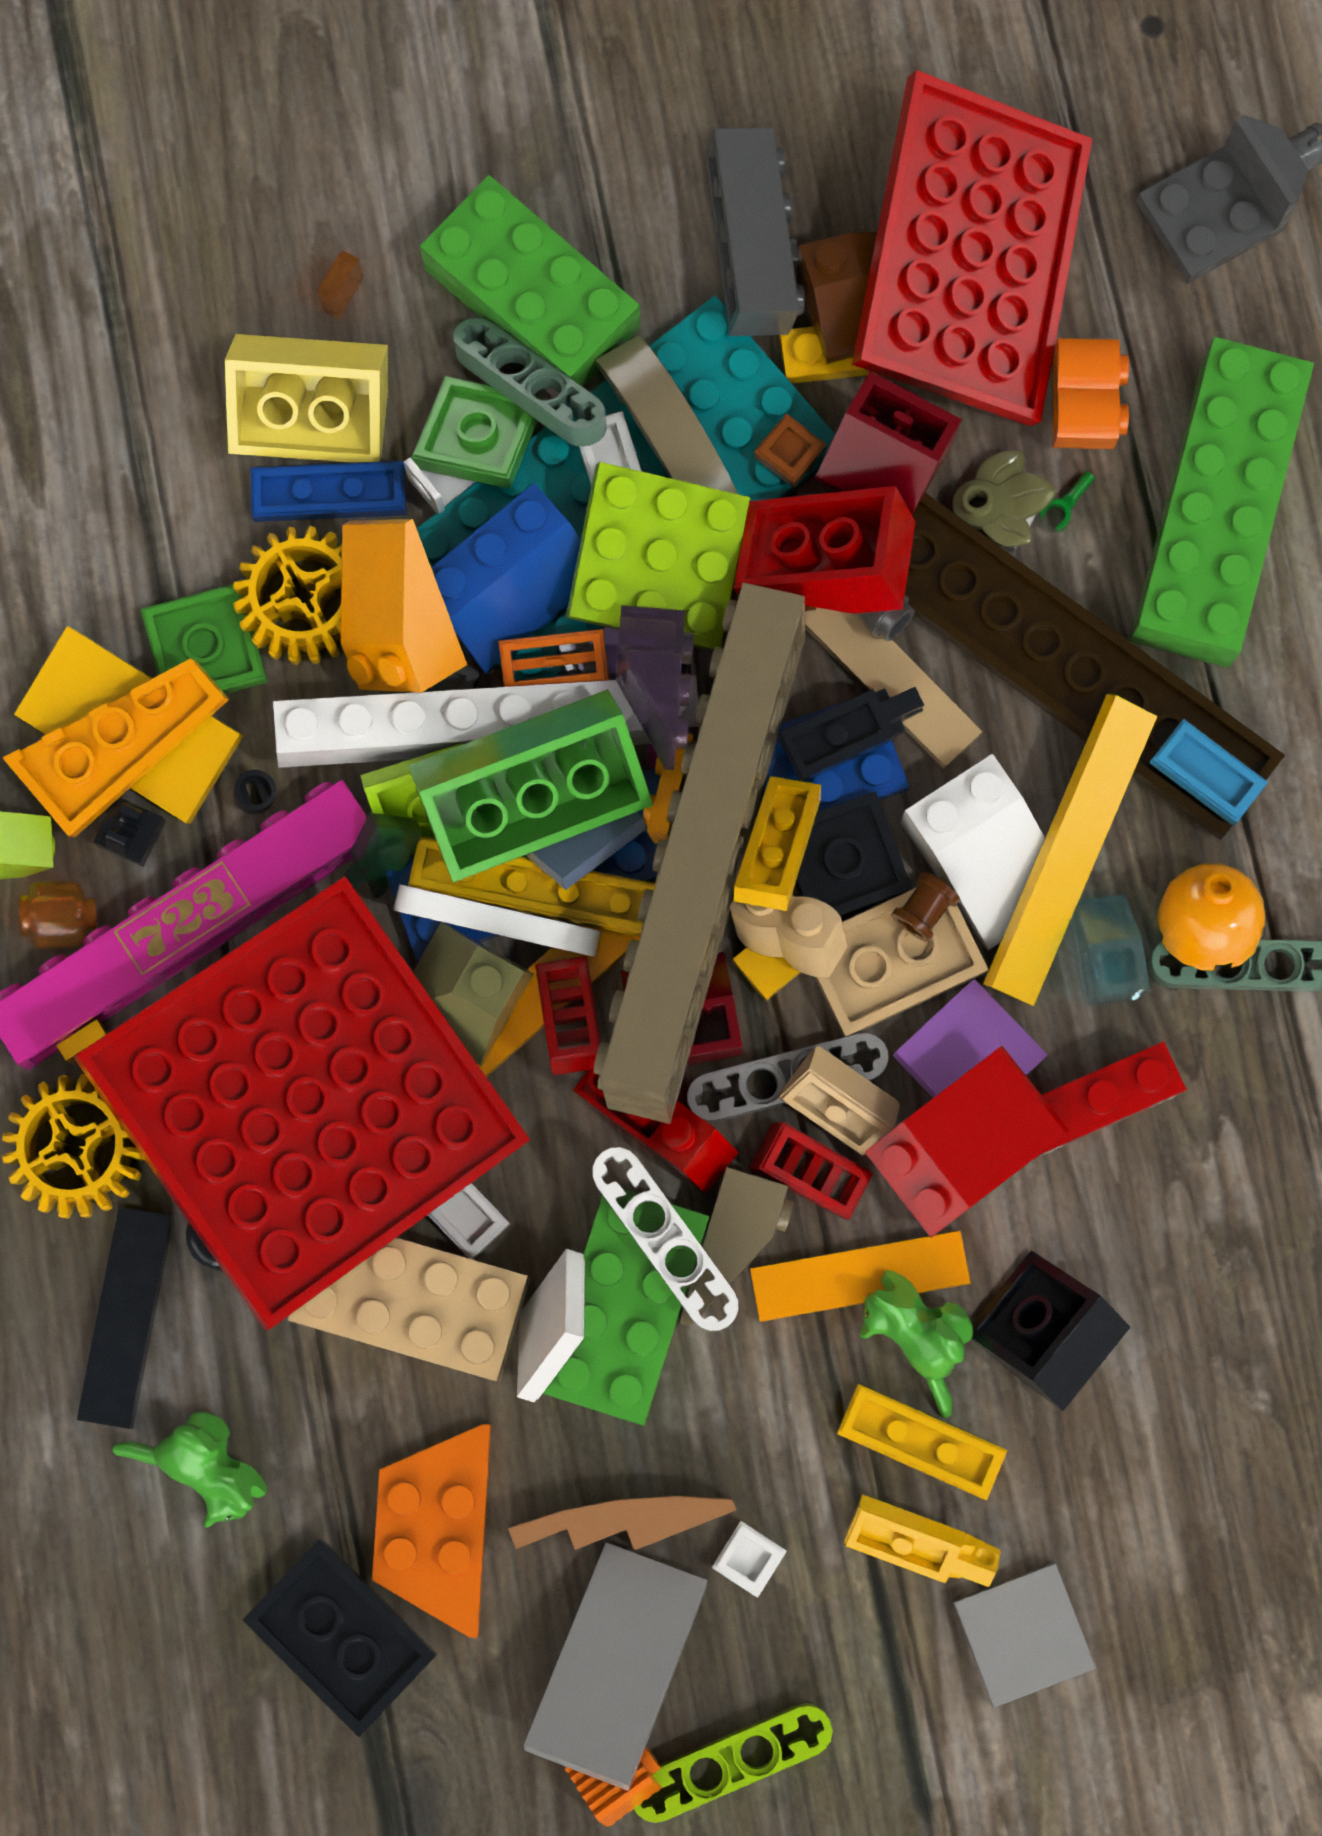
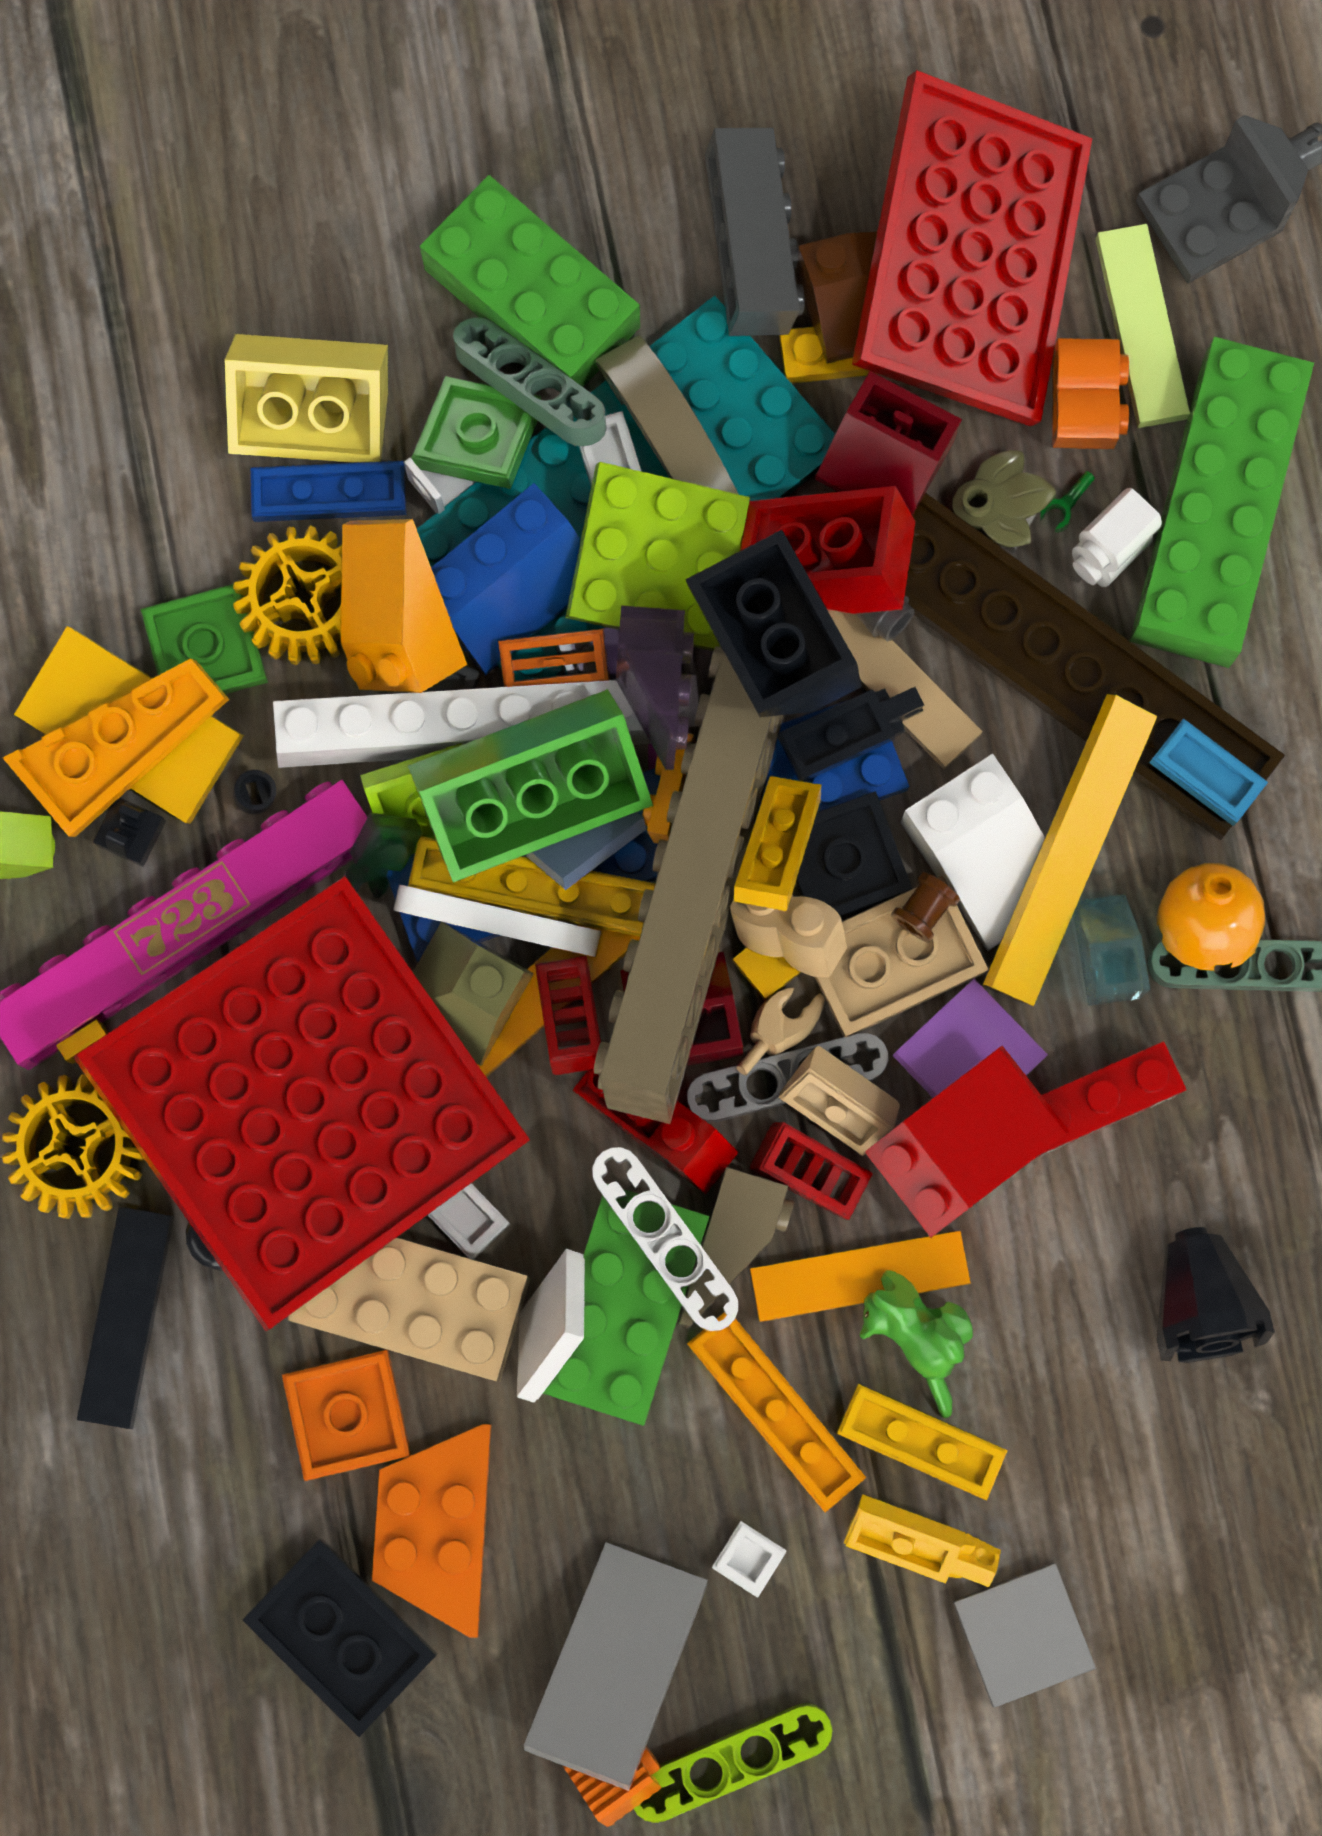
clear orange head [18,881,96,949] -> none
bright green animal [112,1412,268,1528] -> none
clear orange tile [317,251,364,320] -> none
medium nougat slope [508,1495,736,1551] -> none
dark orange tile [754,413,827,488] -> none
black slope [971,1250,1130,1411] -> none
none -> orange tile [282,1350,411,1481]
none -> black slope [685,530,862,718]
none -> light orange tile [687,1313,866,1512]
none -> tan hand [736,988,825,1076]
none -> white brick [1072,488,1162,587]
none -> yellowish green tile [1095,224,1190,428]
none -> black cone [1156,1227,1275,1363]

